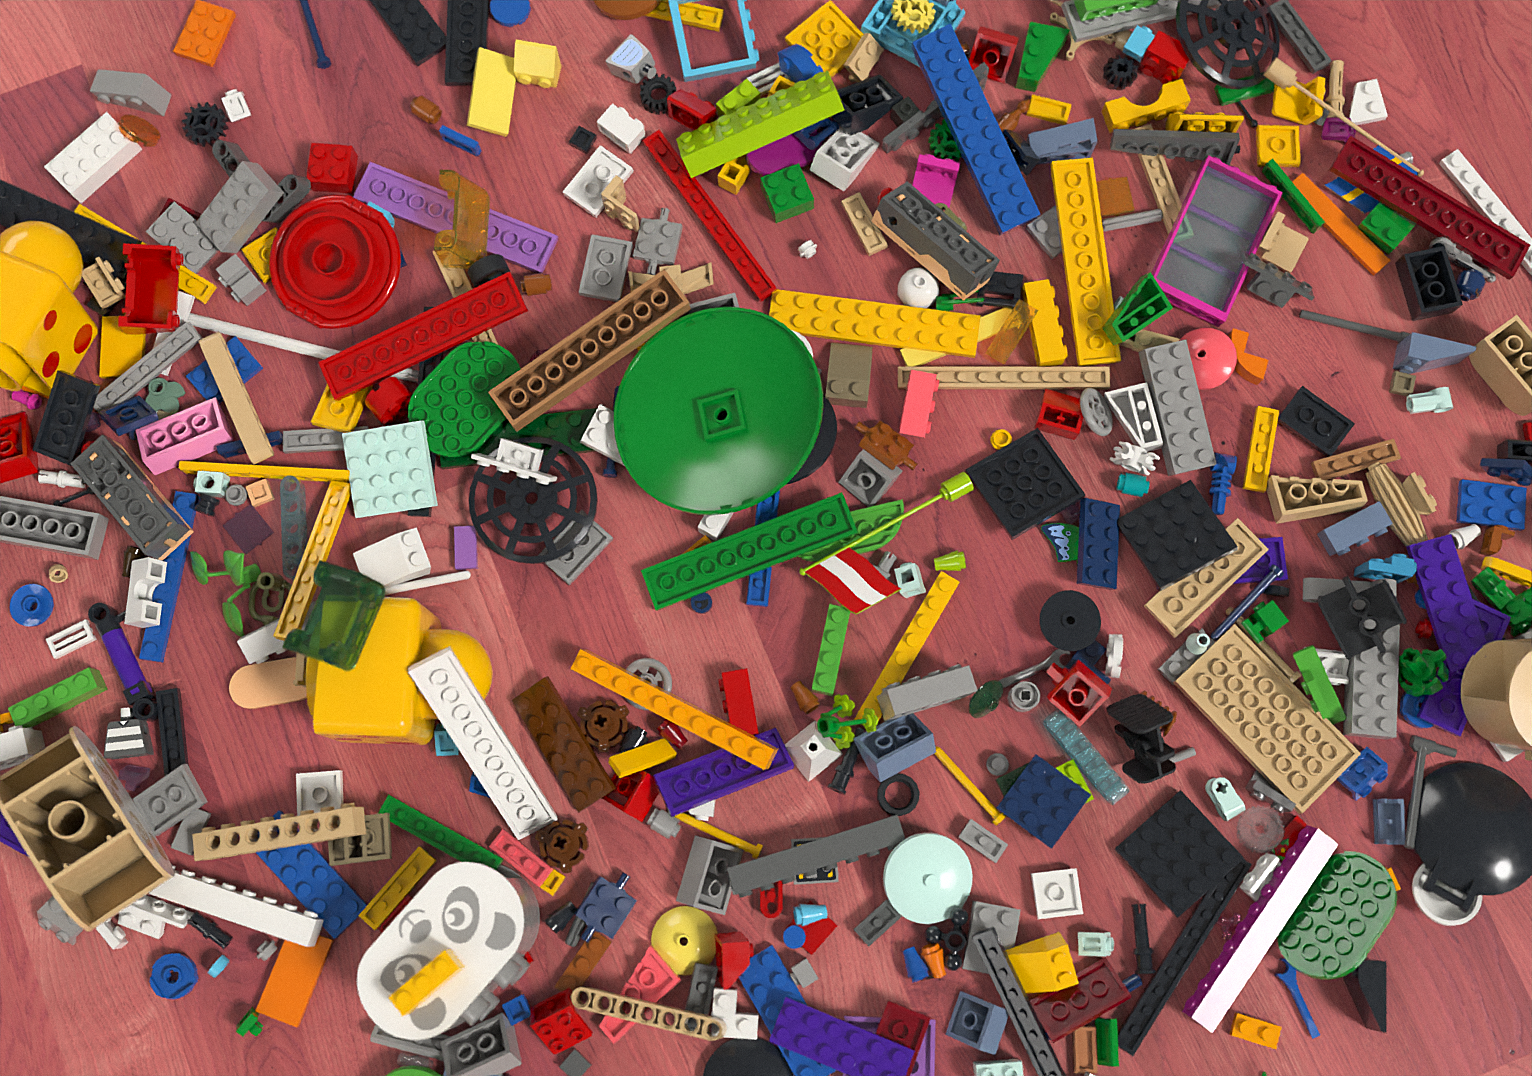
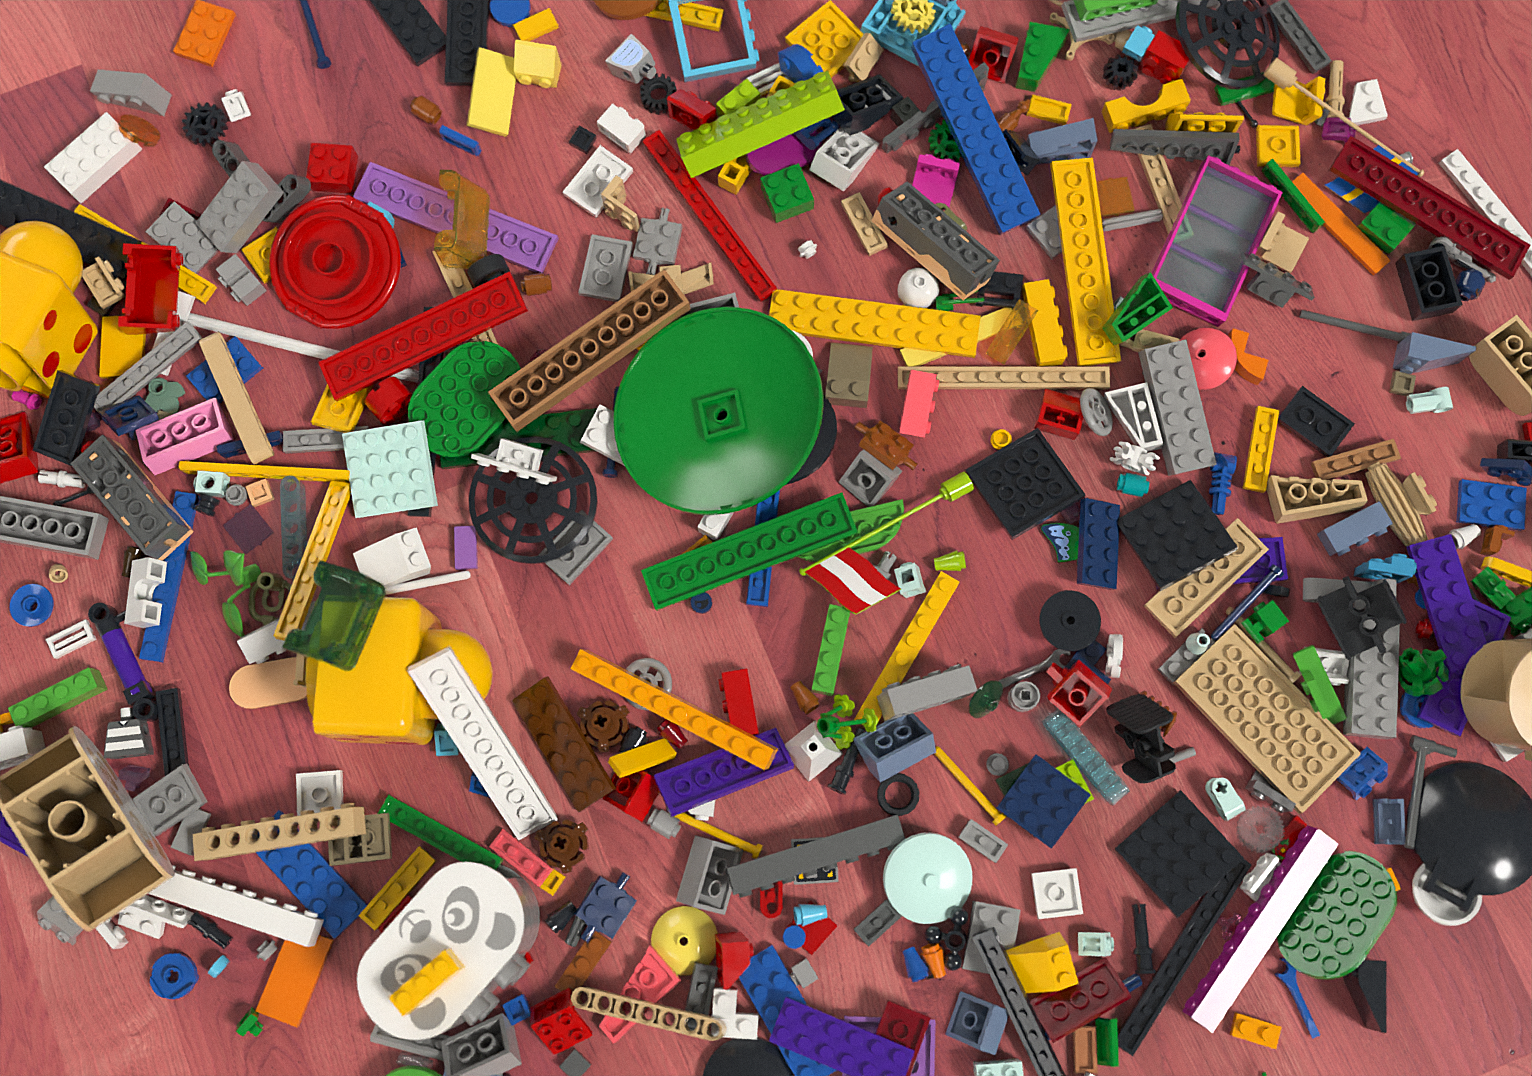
none -> yellow tile [513,8,559,42]

